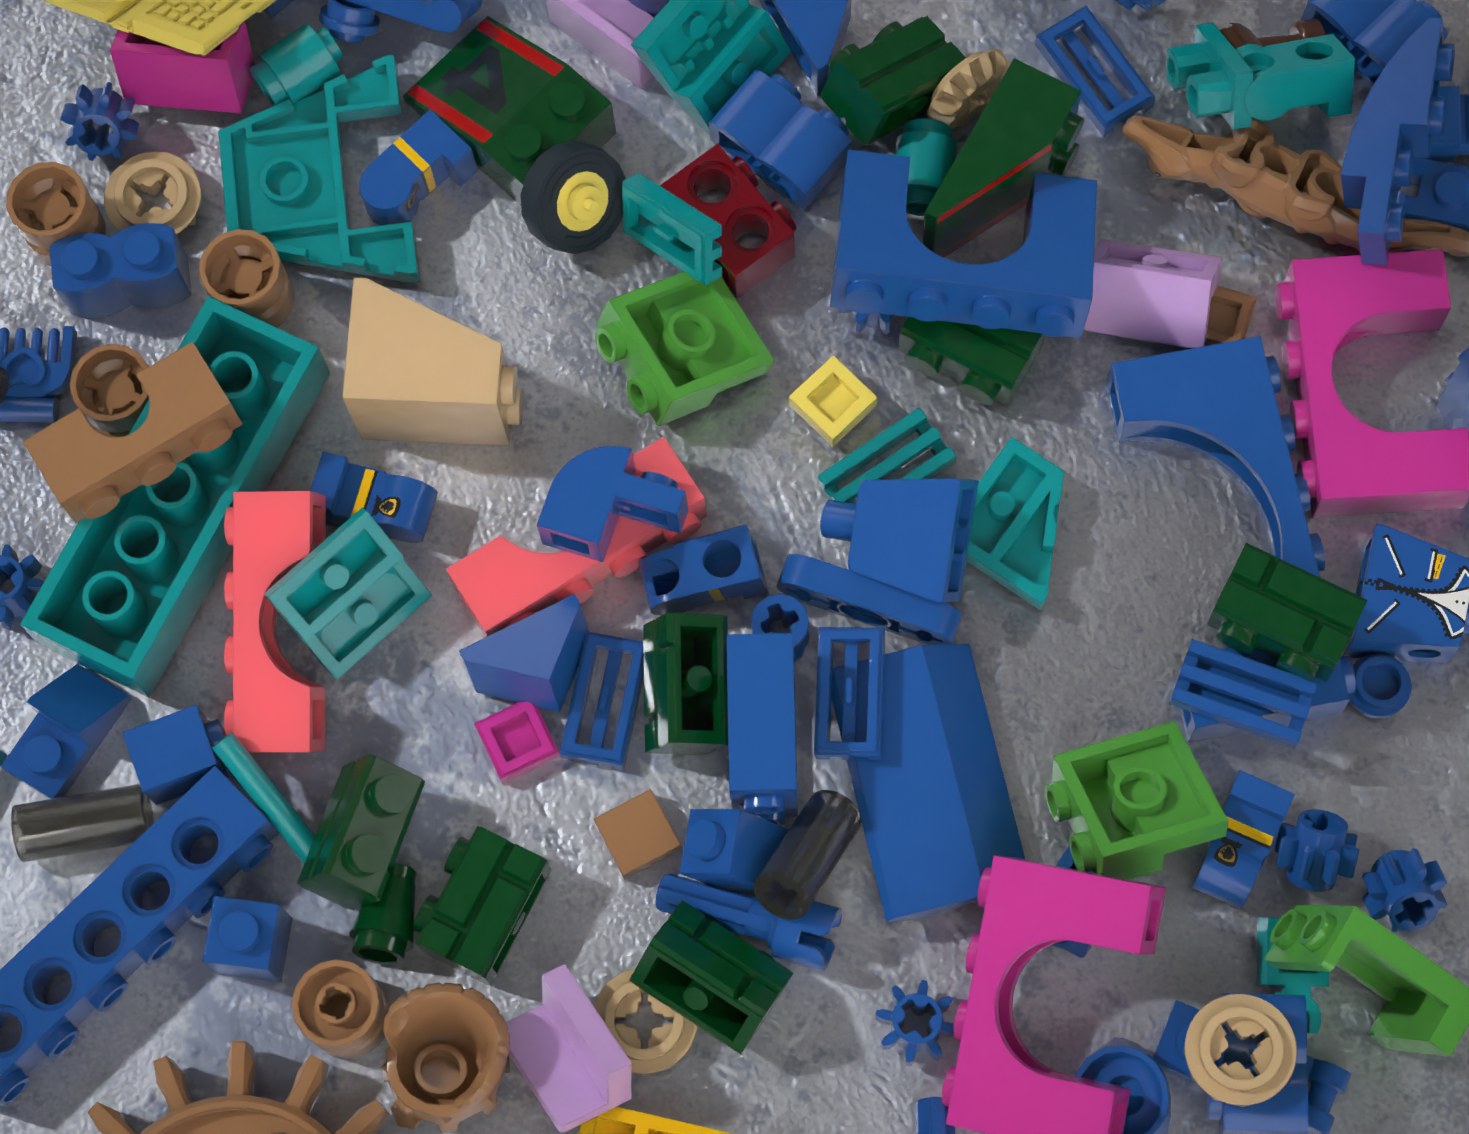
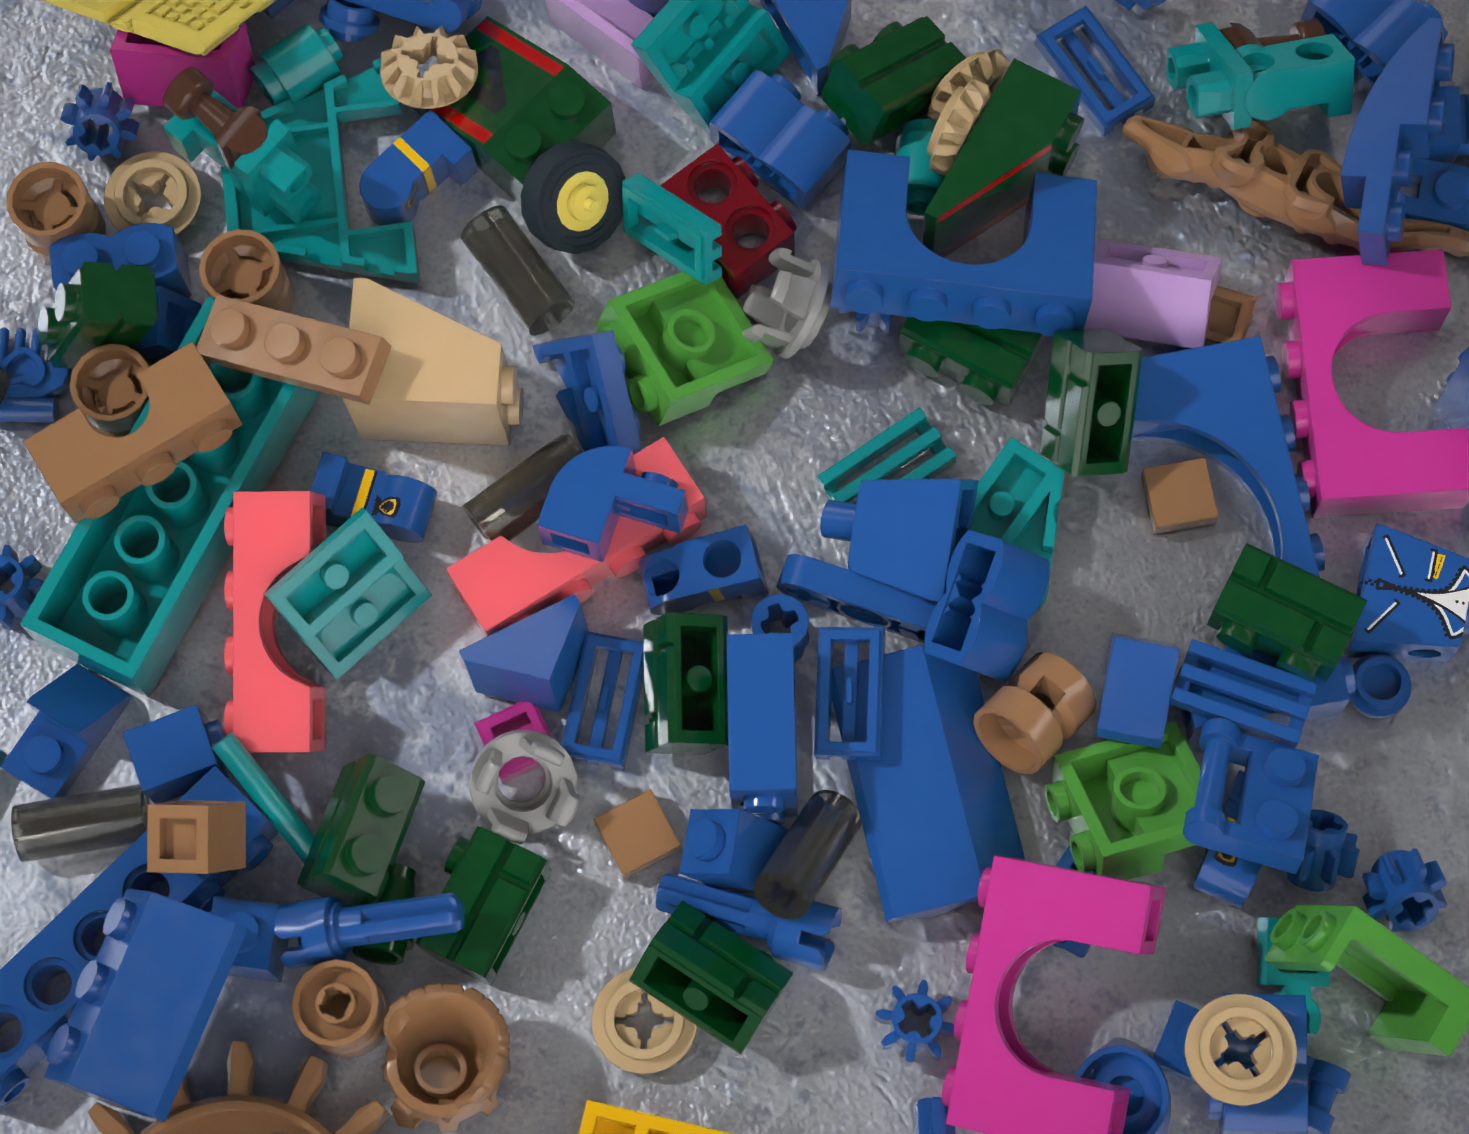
lavender panel [506,964,632,1132] -> none
light yellow plate [788,355,878,447] -> none
none -> dark green brick [38,262,158,369]
none -> blue slope [44,889,248,1122]
none -> blue tile [134,285,202,359]
none -> medium nougat brick [147,800,246,874]
none -> teal hips [163,67,322,224]
none -> medium nougat plate [196,295,392,405]
none -> blue piece [274,892,465,969]
none -> tan gear [380,25,478,109]
none -> clear smoke piece [460,205,575,336]
none -> clear smoke piece [462,431,583,543]
none -> light grey piece [469,730,580,844]
none -> blue wing [532,330,642,455]
none -> light grey piece [742,248,832,359]
none -> blue brick [924,530,1049,682]
none -> tan gear [927,78,991,176]
none -> medium nougat wheel [973,652,1097,774]
none -> dark green brick [1040,329,1143,476]
none -> blue slope [1095,632,1180,749]
none -> medium nougat tile [1141,457,1219,534]
none -> blue plate [1183,718,1319,874]

